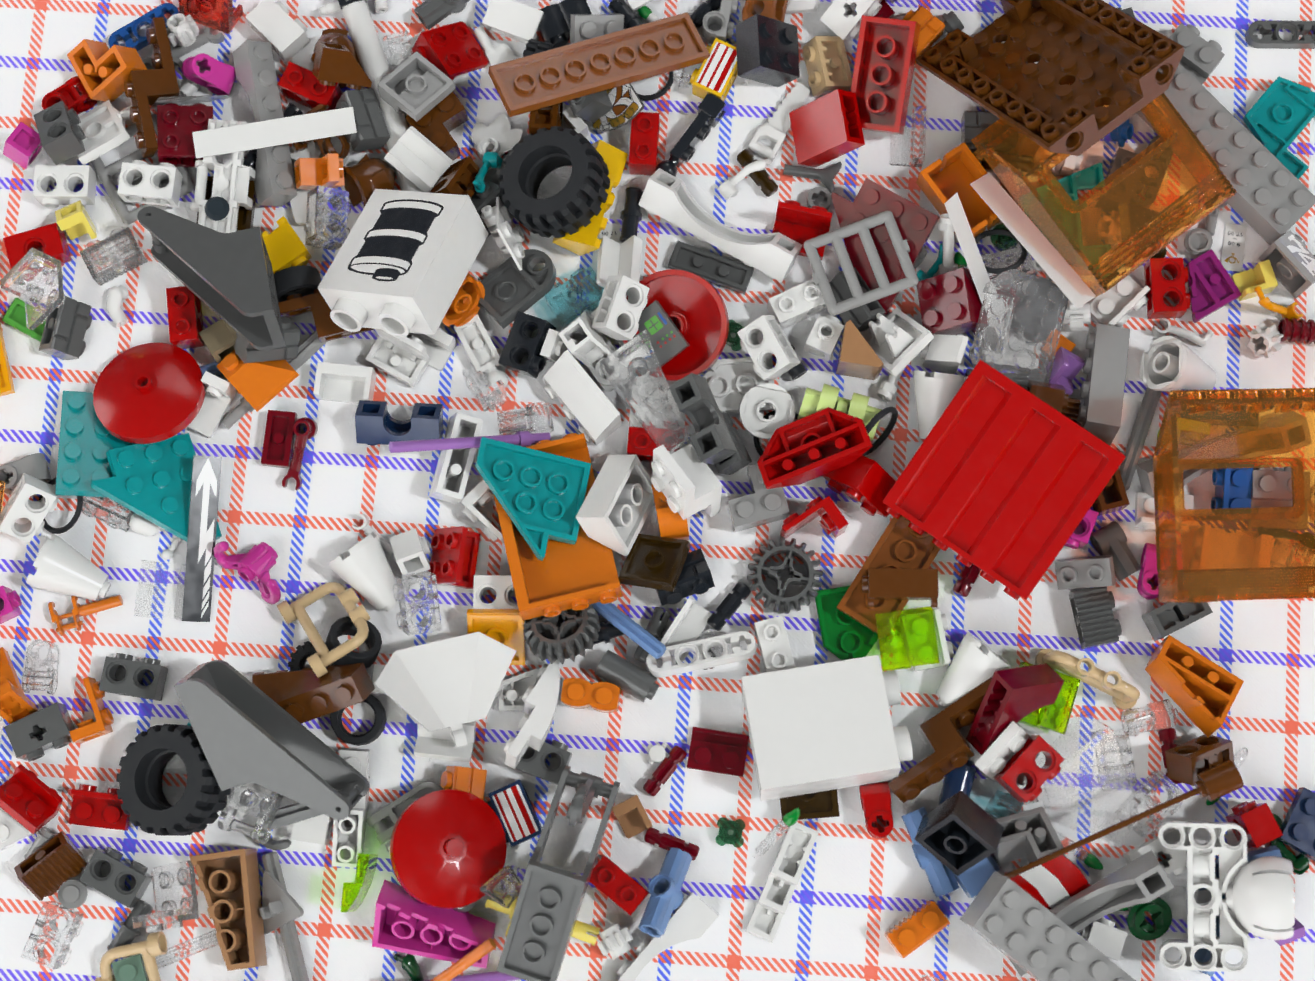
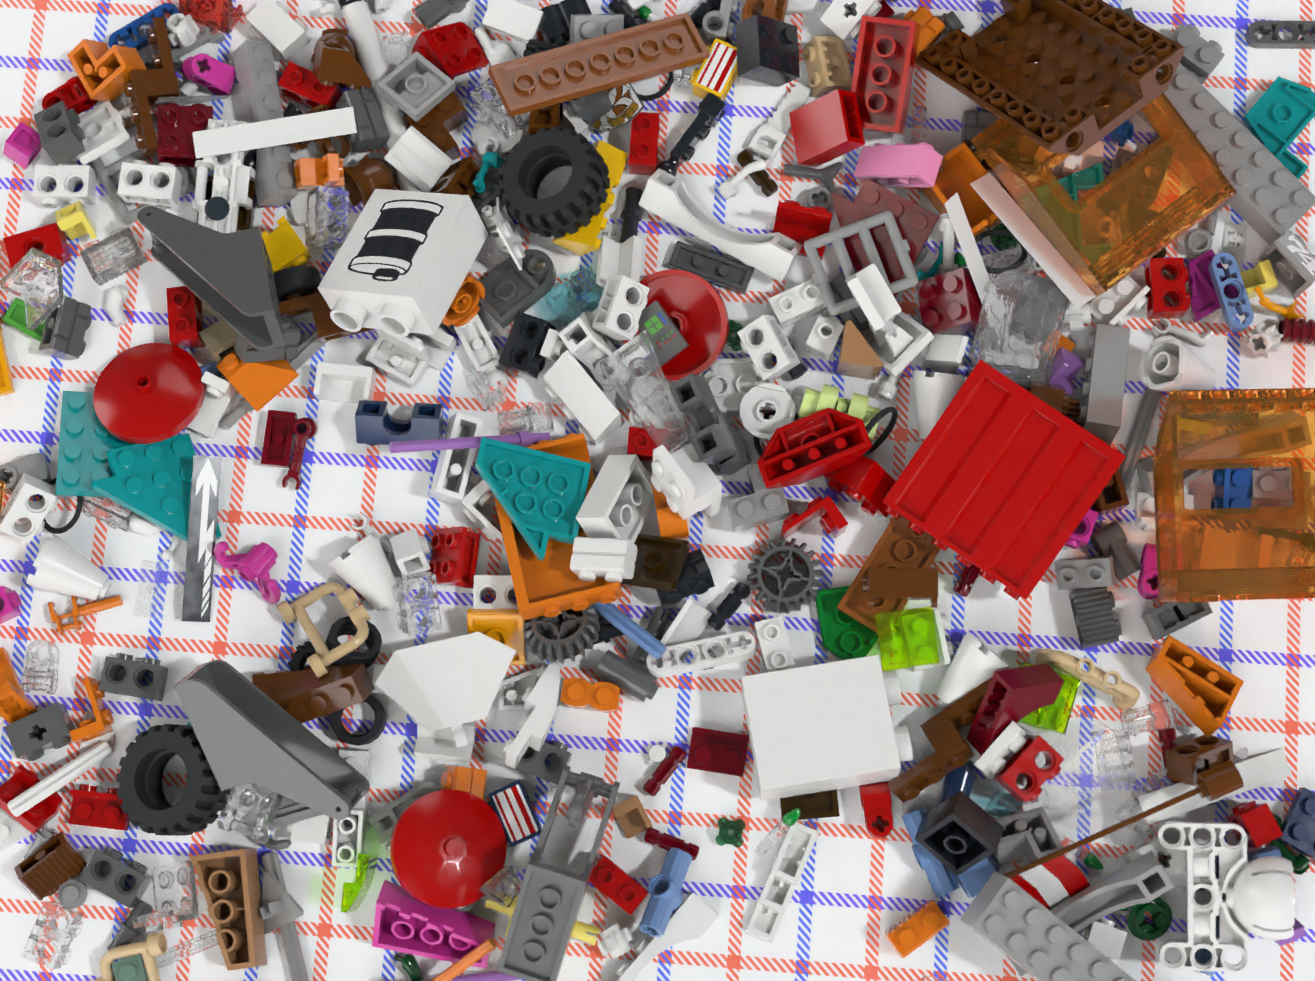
none -> white axle [7,740,112,817]
none -> clear brick [469,78,530,140]
none -> white brick [570,537,638,583]
none -> white panel [845,263,901,331]
none -> bright pink brick [853,142,943,187]
none -> white sticker [1138,748,1293,825]
none -> medium blue beam [1208,252,1254,332]

